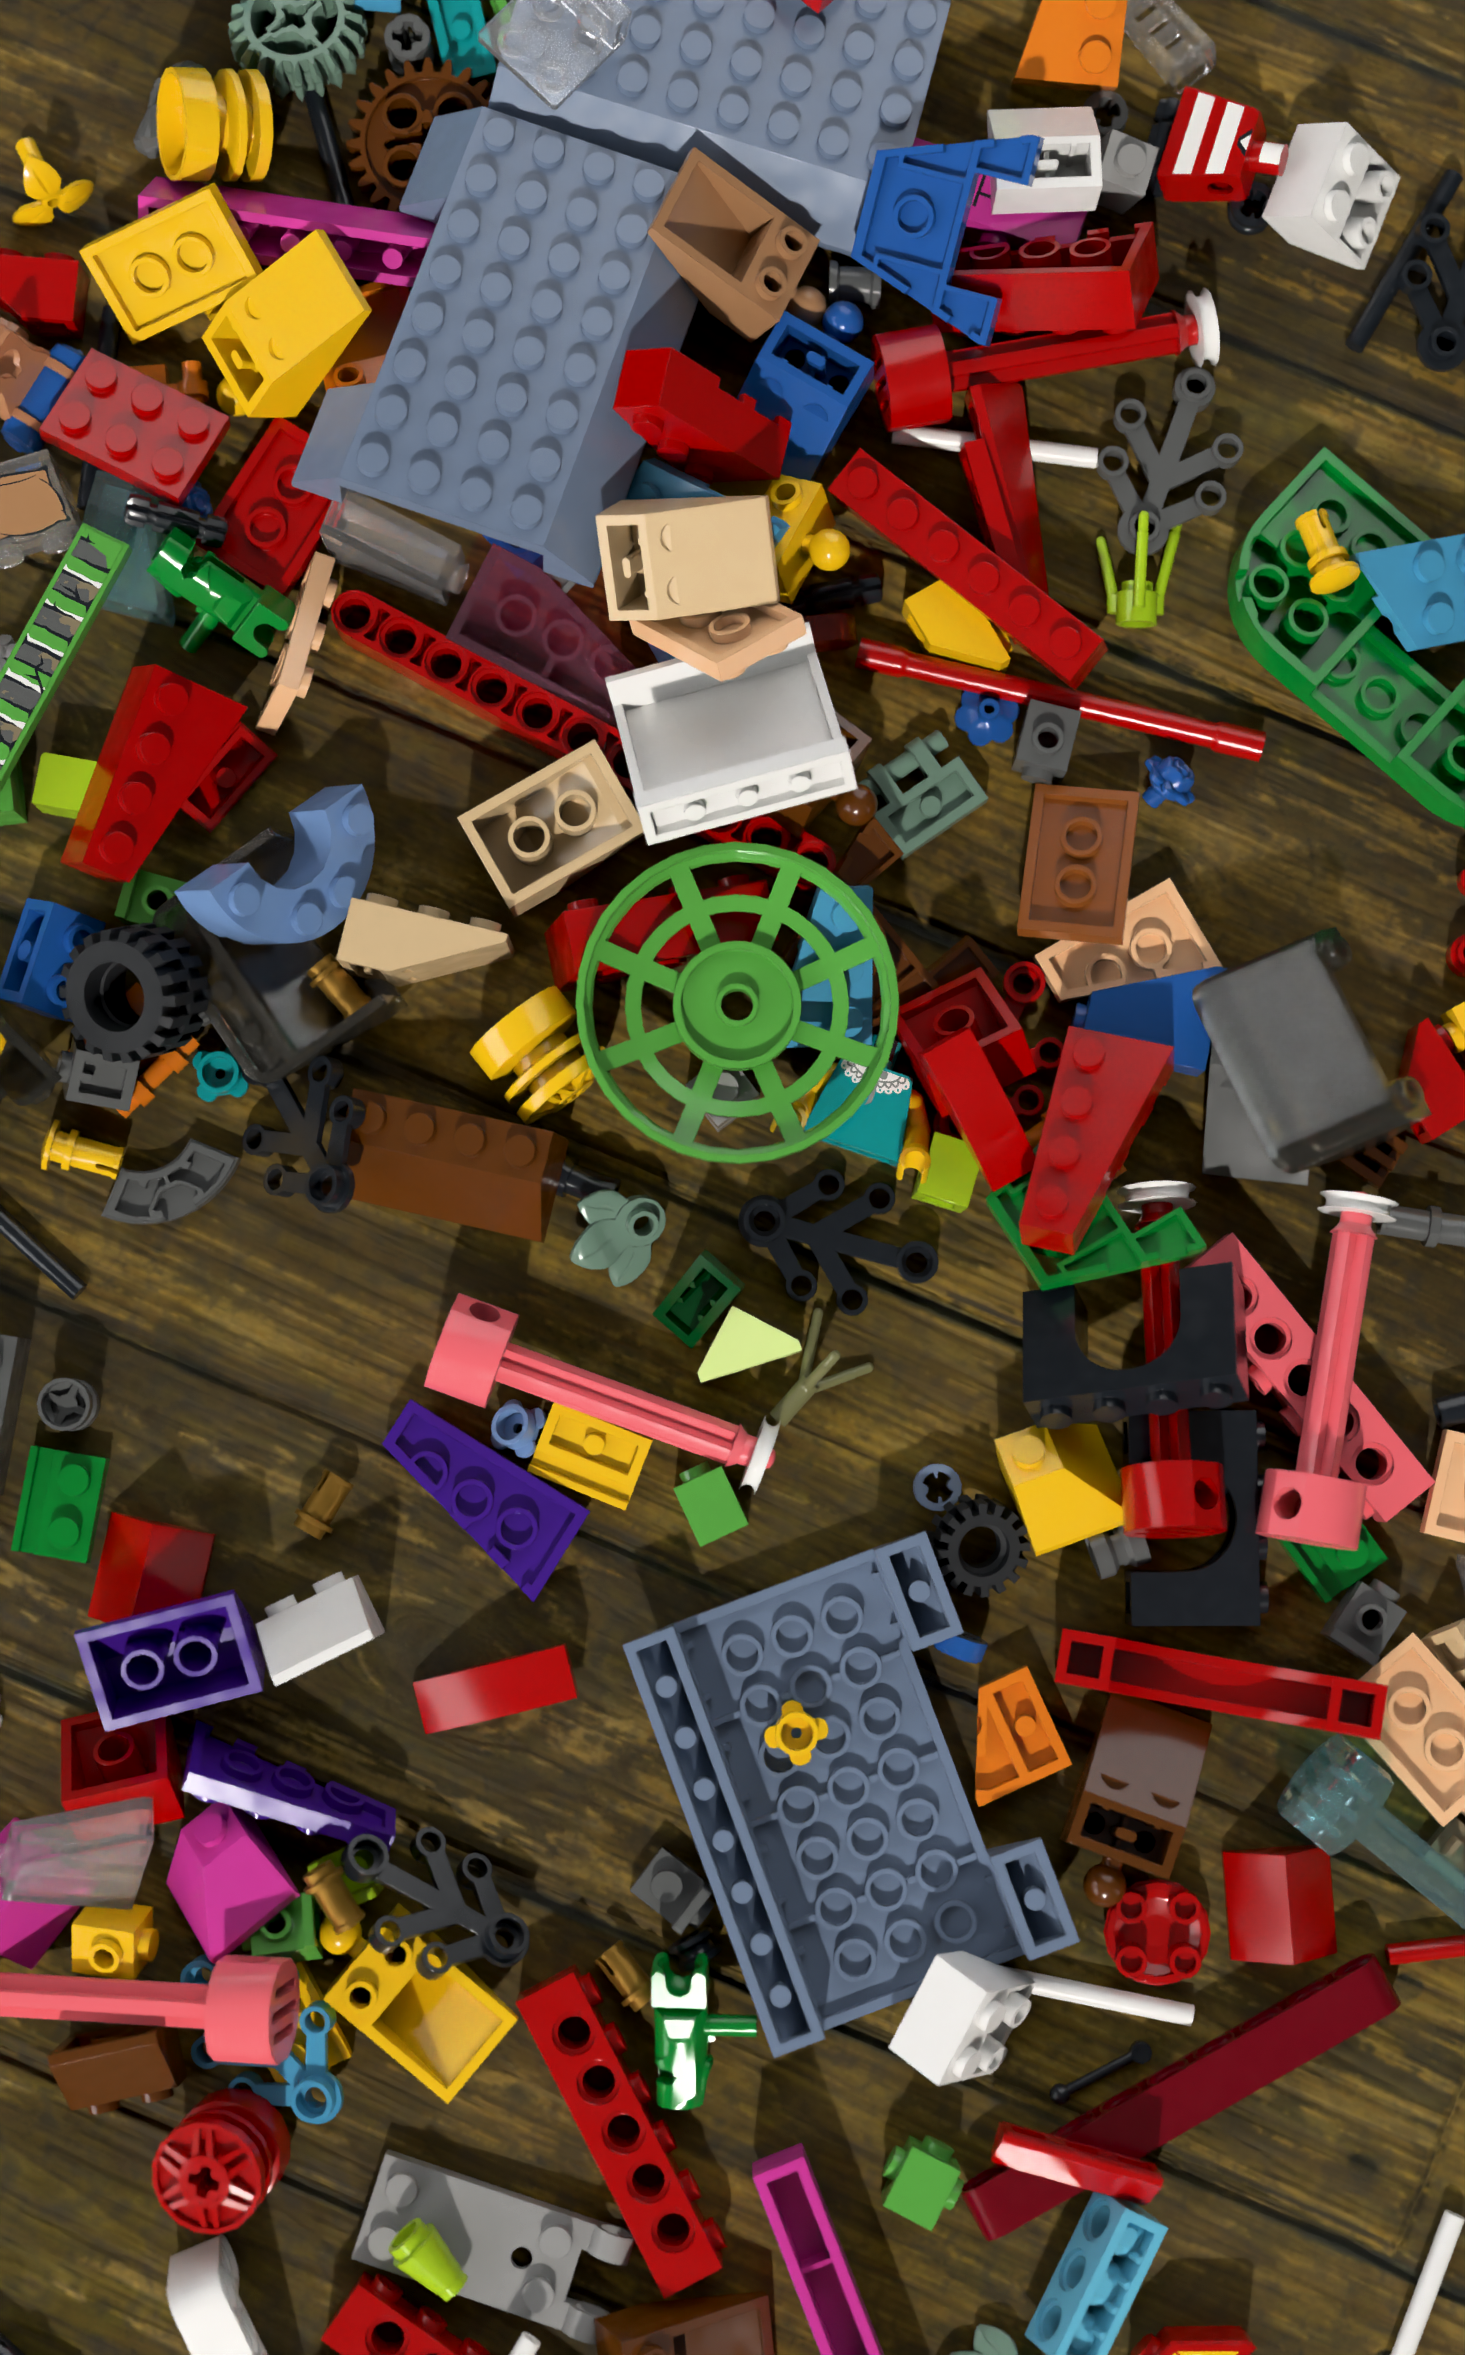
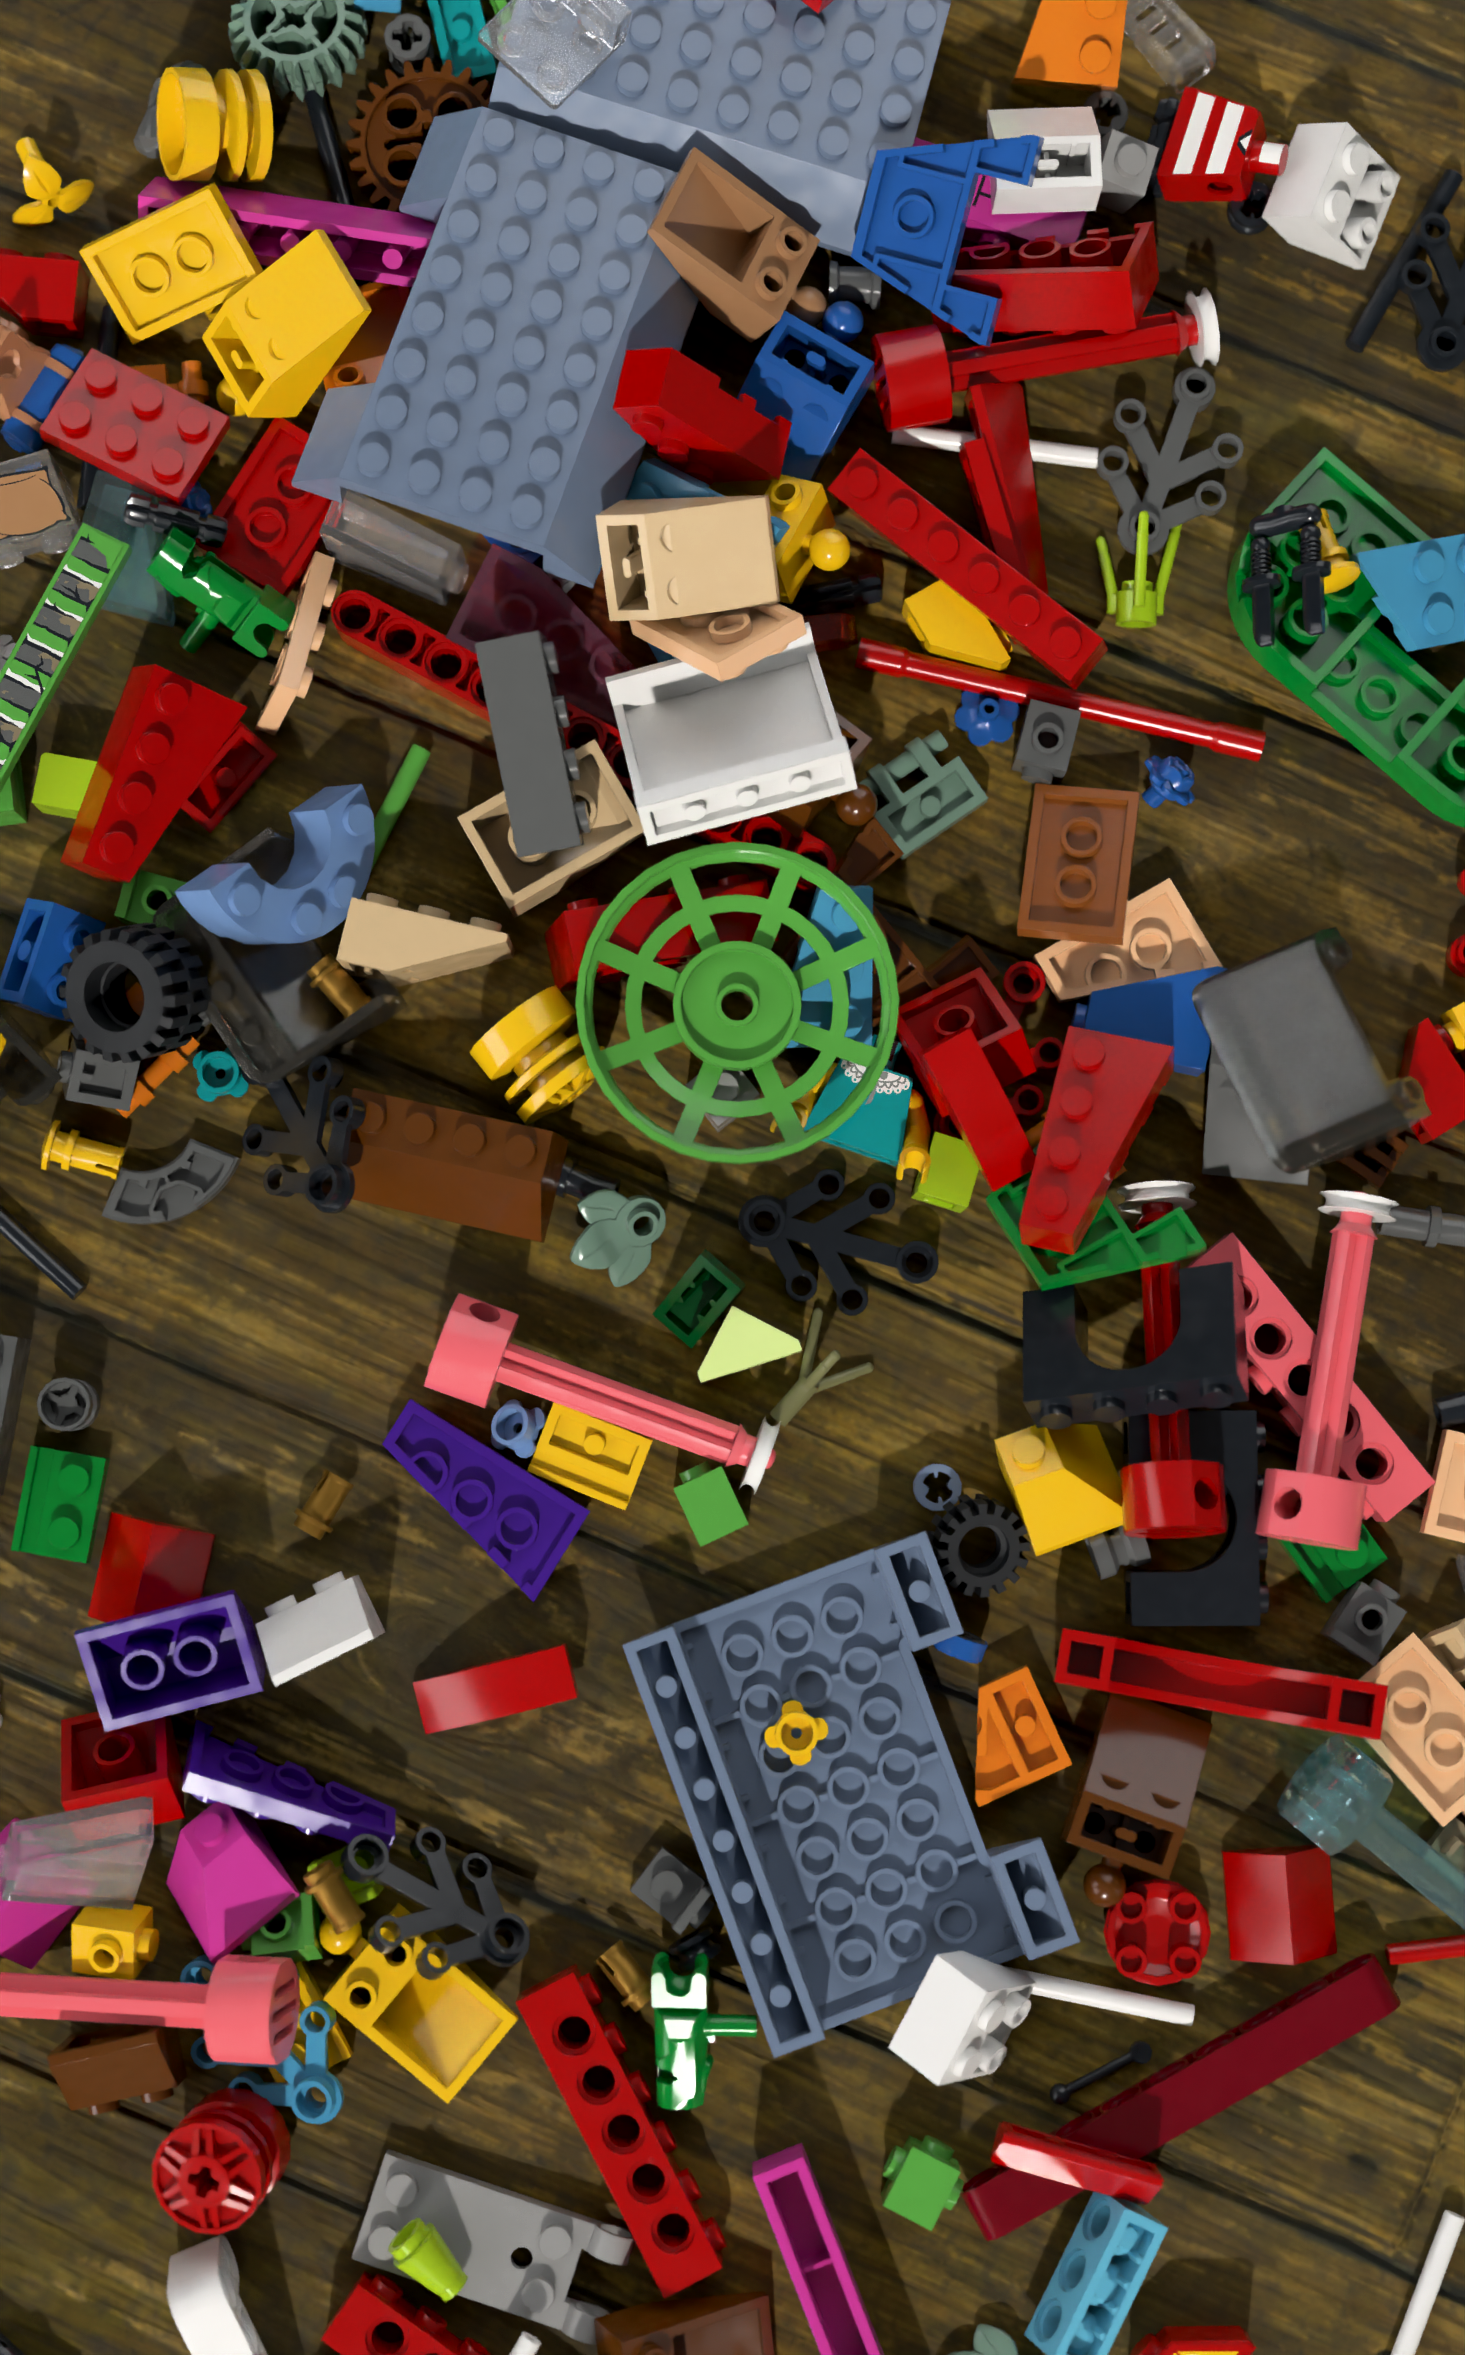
none -> bright green bar [371,744,431,871]
none -> dark grey wedge [475,631,591,858]
none -> black piece [1242,503,1331,647]

